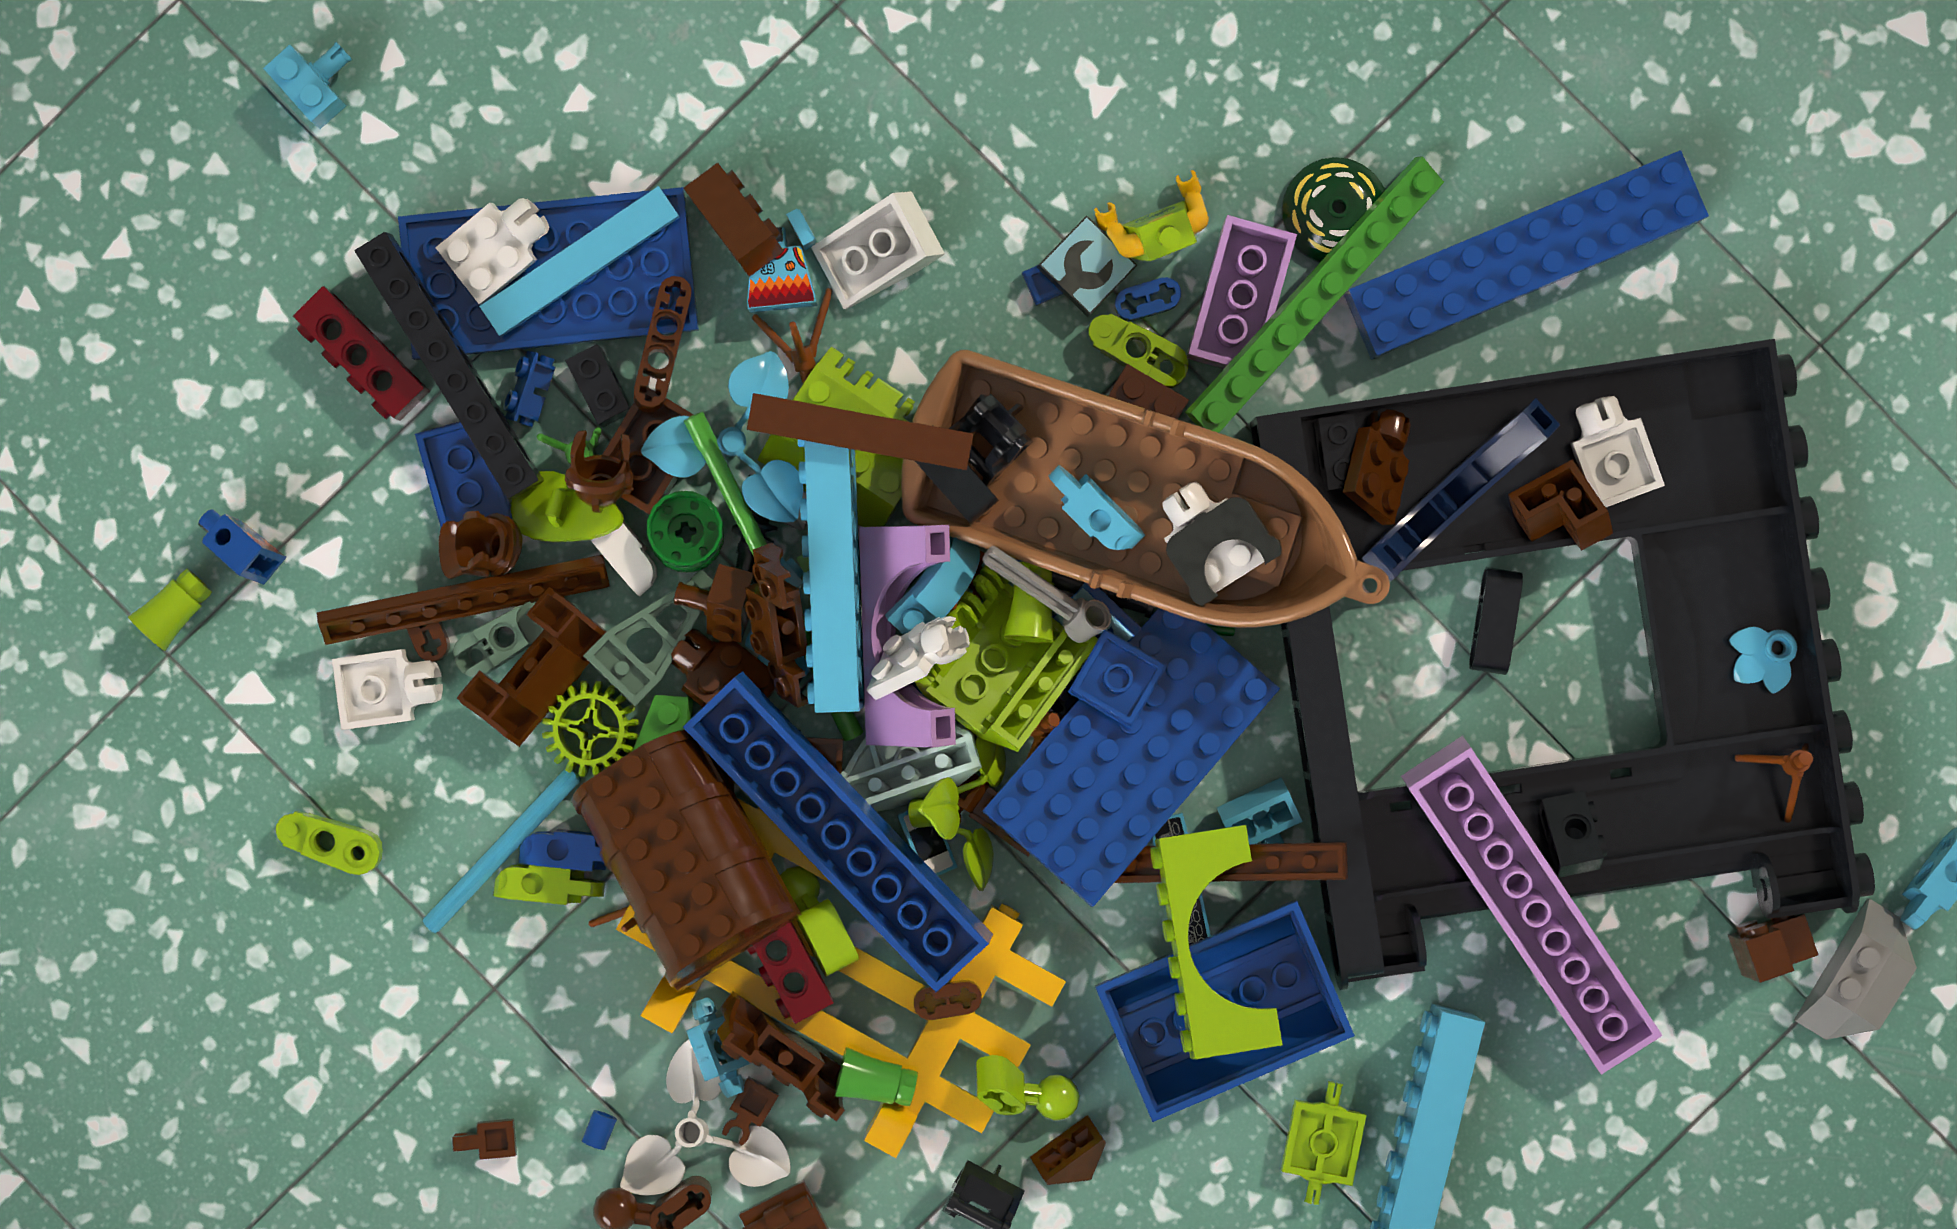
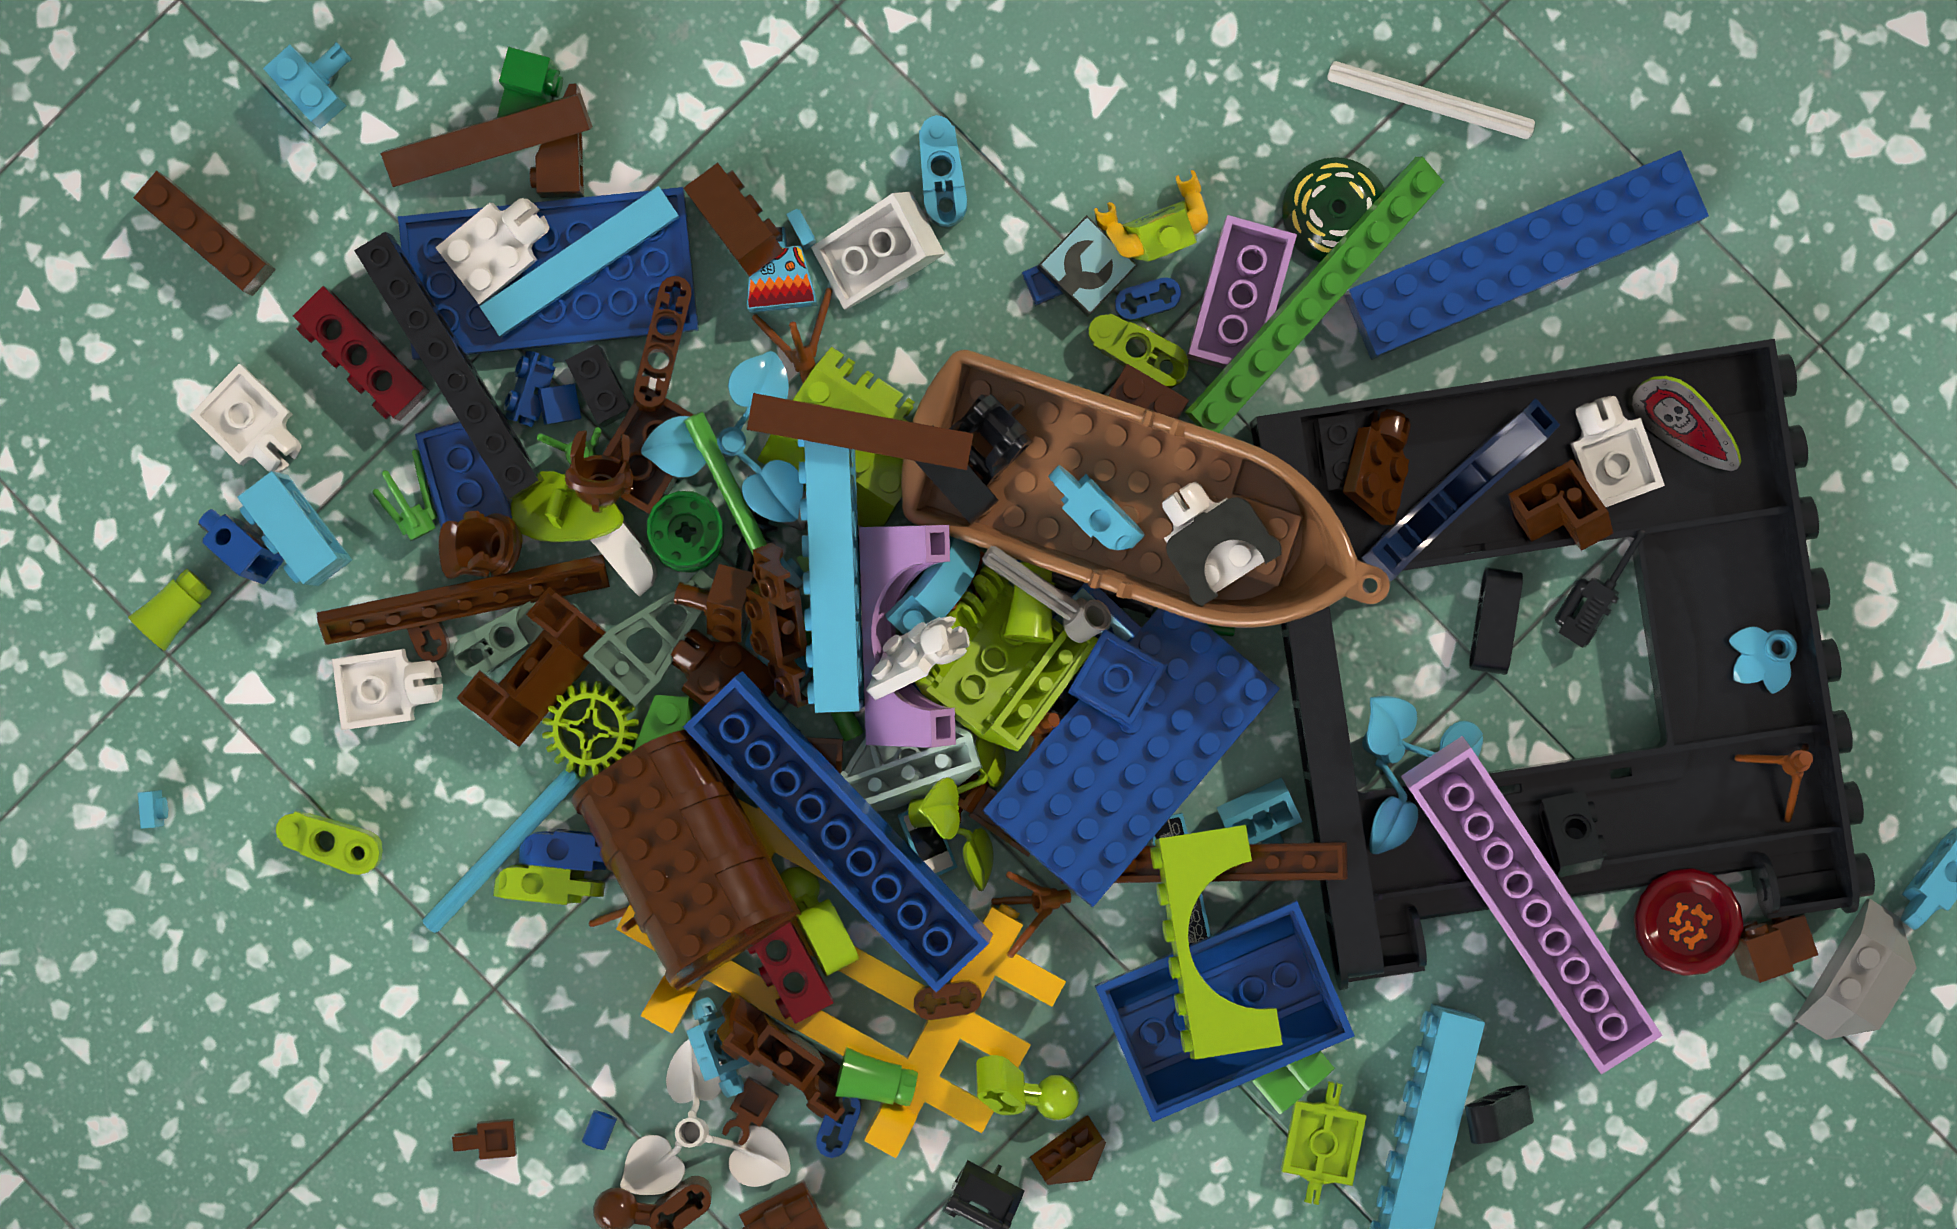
none -> reddish brown brick [133,170,276,296]
none -> medium azure plate [138,790,169,829]
none -> white plate [190,364,301,472]
none -> medium azure brick [237,471,352,586]
none -> bright green plant [372,449,438,541]
none -> reddish brown tile [380,93,593,187]
none -> green brick [497,47,563,117]
none -> reddish brown slope [530,83,584,198]
none -> blue tile [538,383,581,425]
none -> blue beam [816,1097,862,1158]
none -> medium azure piece [919,115,967,227]
none -> dark orange plant [991,871,1071,958]
none -> bright green brick [1251,1051,1335,1114]
none -> white axle [1328,61,1535,139]
none -> medium azure plant [1362,696,1483,854]
none -> black beam [1465,1085,1534,1144]
none -> black piece [1555,530,1646,648]
none -> shield [1632,376,1741,471]
none -> dark red piece [1633,869,1744,976]

